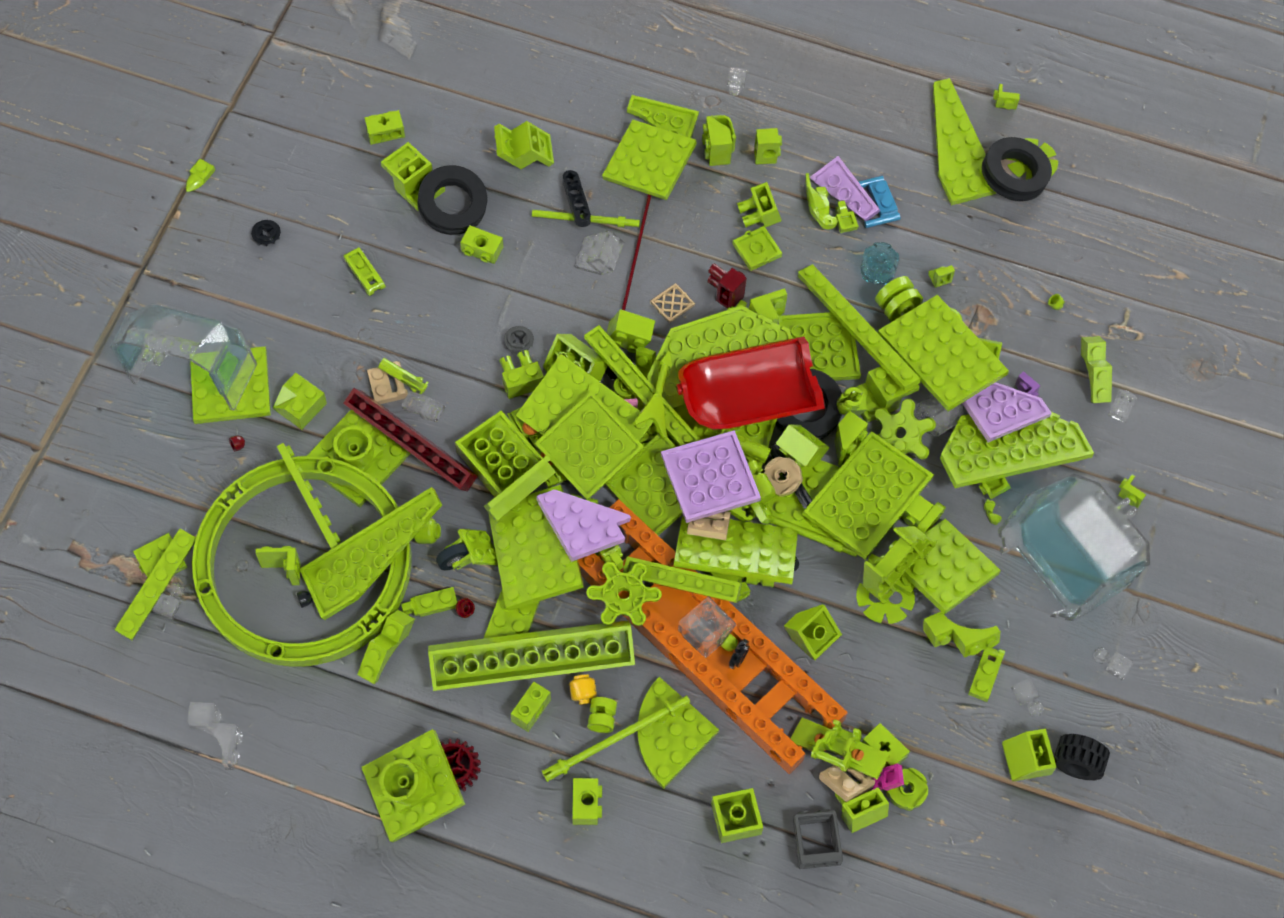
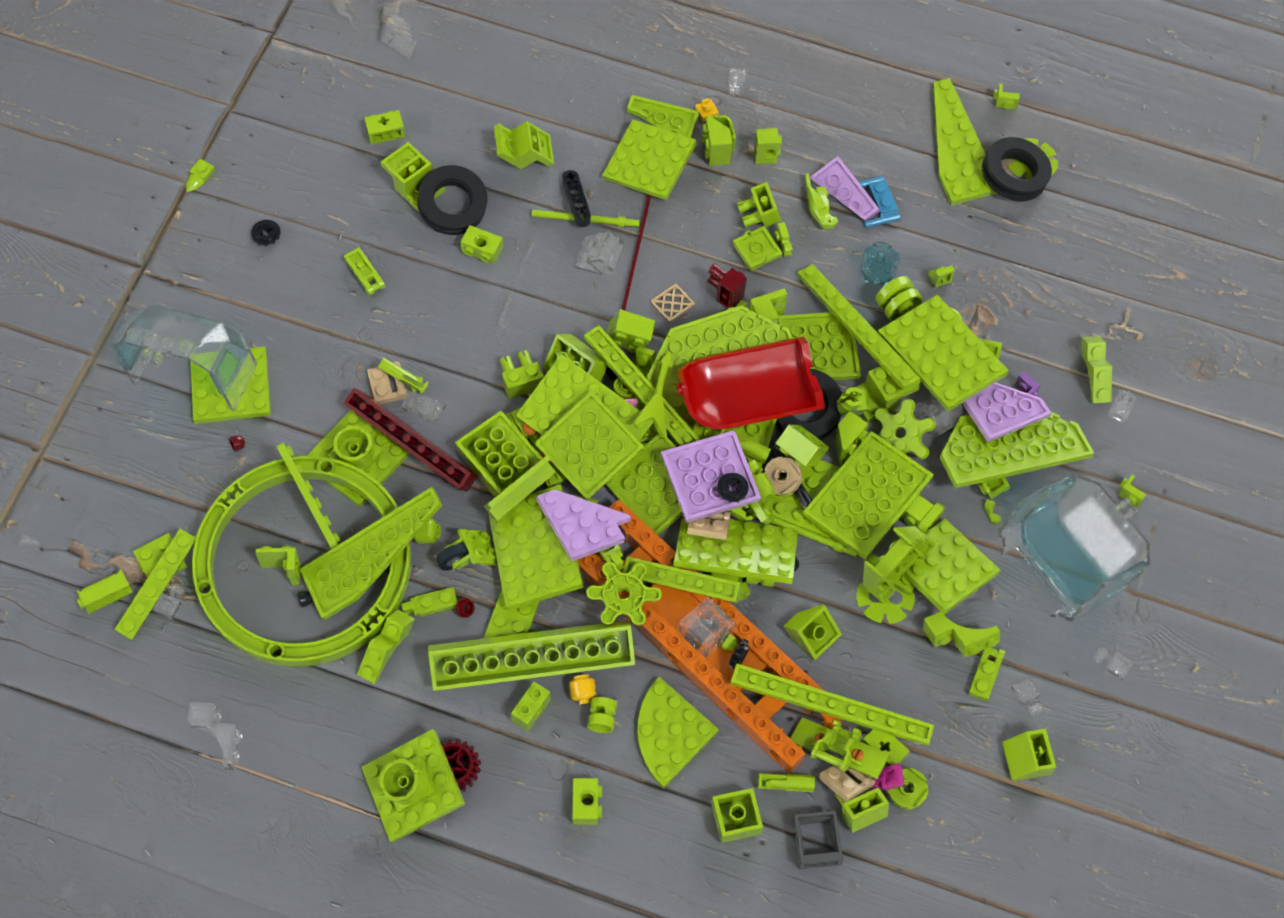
lime slope [273,372,327,430] -> none
dark grey gear [504,326,534,352] -> none
lime bar [542,695,690,782] -> none
lime plate [835,200,859,233] -> none
lime hinge [1048,294,1065,310] -> none
black tyre [1054,734,1110,781] -> none
none -> lime window [76,569,133,614]
none -> yellow tile [695,98,719,122]
none -> black gear [717,473,749,503]
none -> lime plate [730,664,934,746]
none -> lime piece [757,772,815,792]
none -> lime plate [774,222,793,257]

